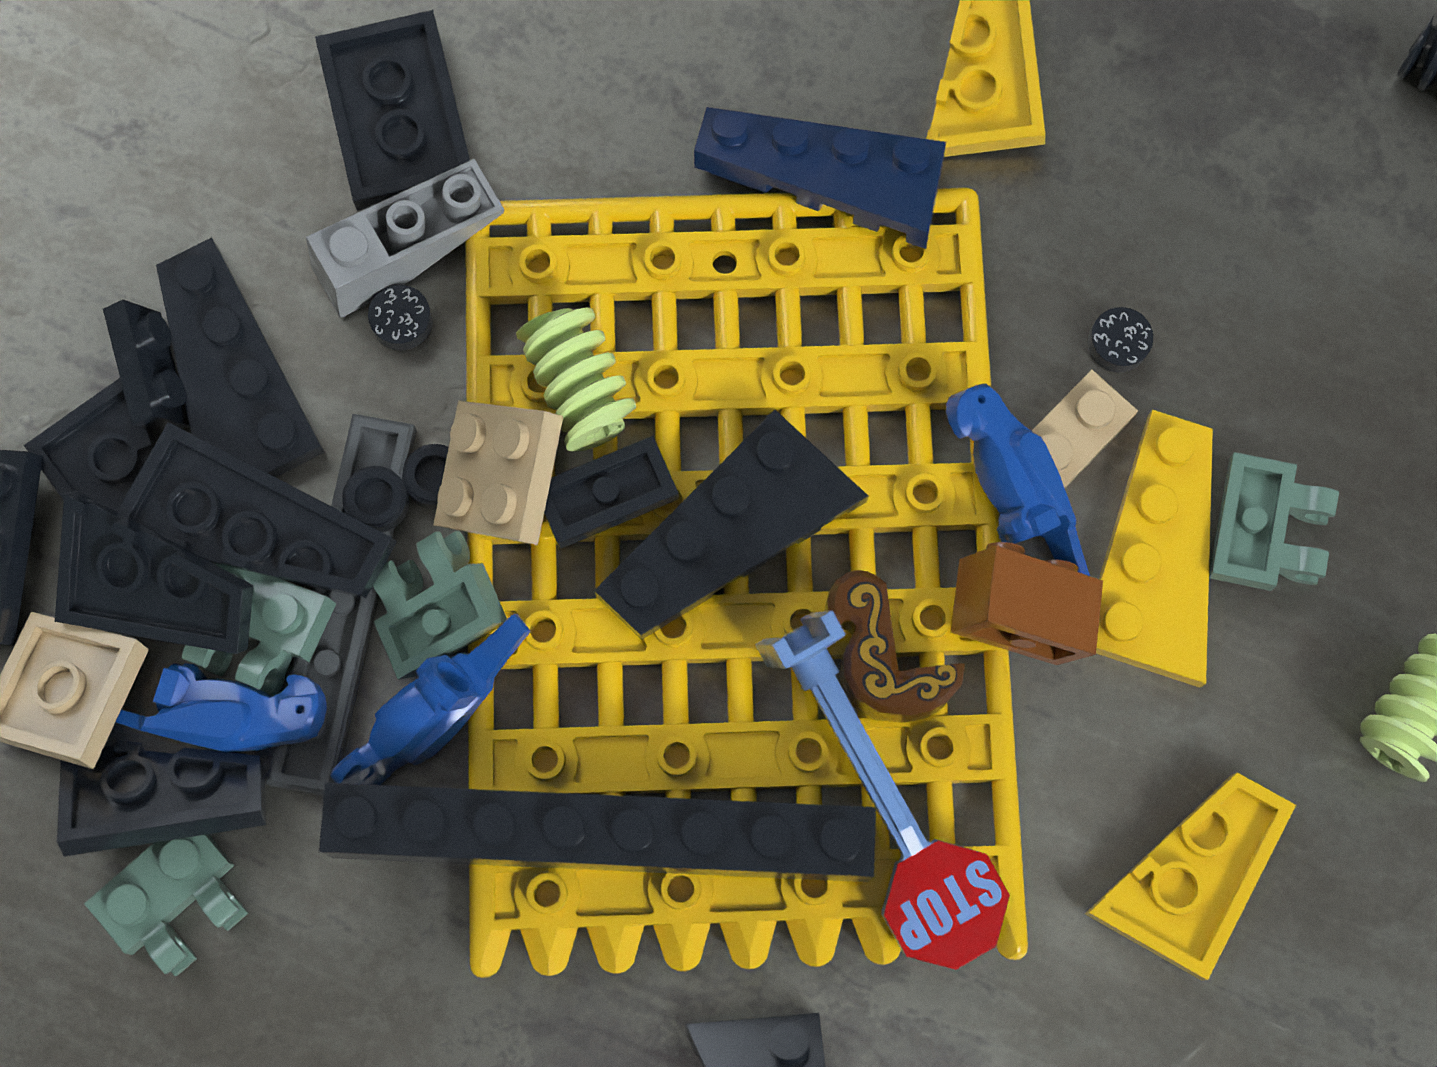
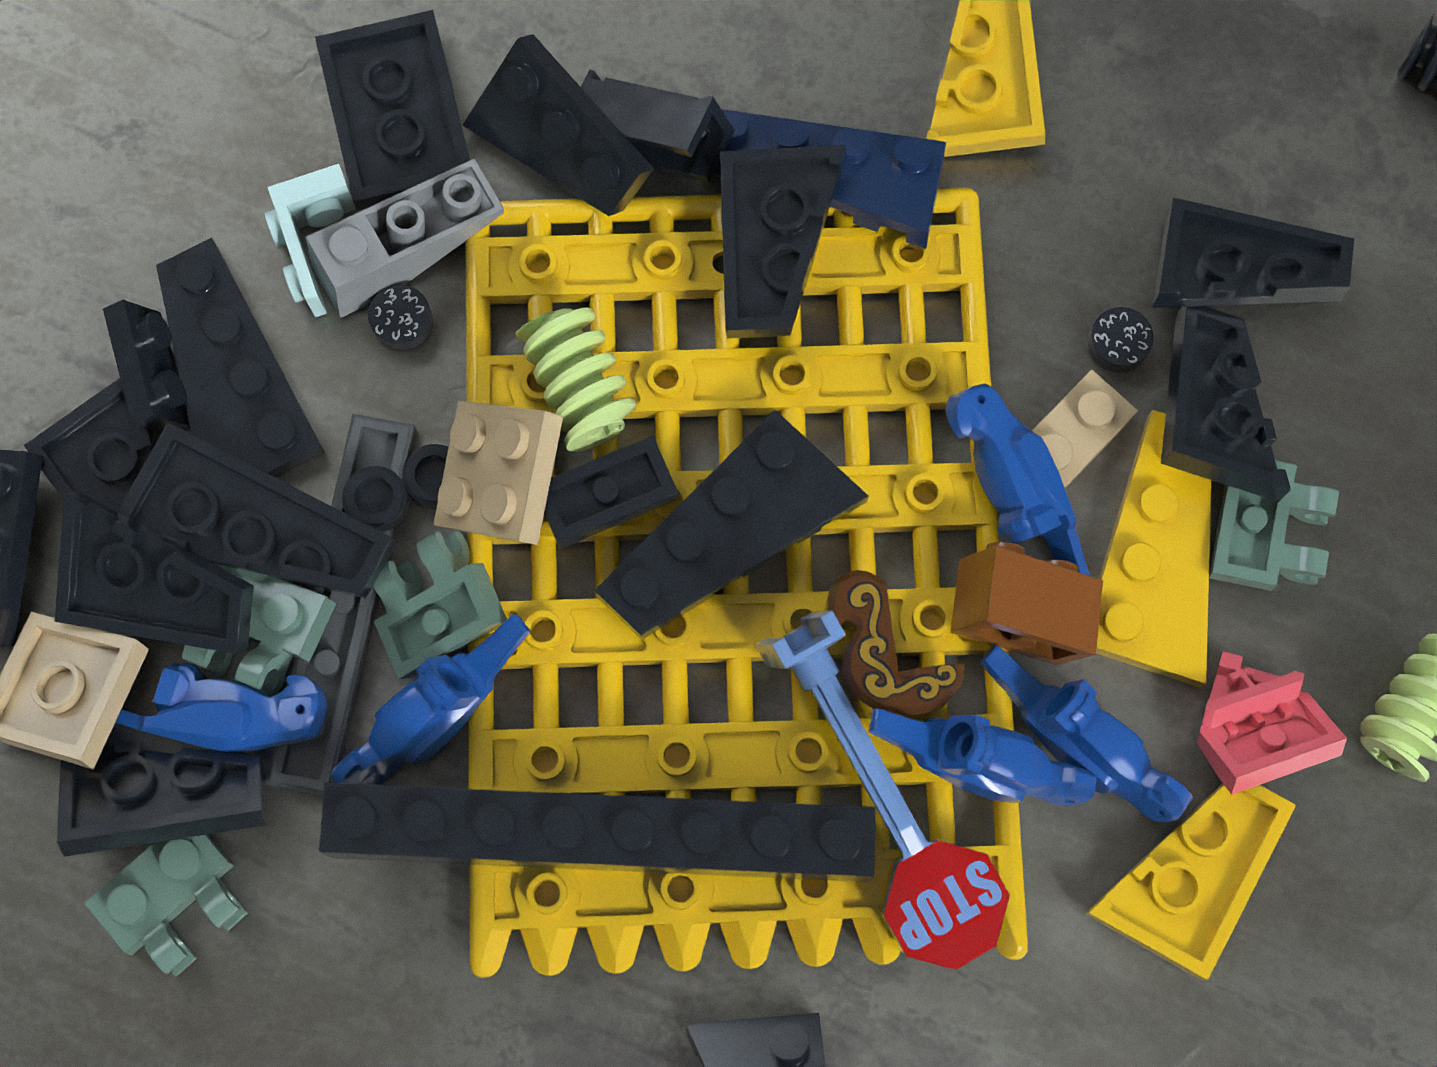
none -> light aqua bracket [265,164,356,317]
none -> black wing [462,34,654,216]
none -> black window [581,69,735,183]
none -> black wing [720,145,846,339]
none -> blue animal [869,709,1097,806]
none -> blue animal [980,645,1193,822]
none -> black wing [1152,197,1354,308]
none -> black wing [1161,306,1291,502]
none -> coral slope [1197,651,1347,795]

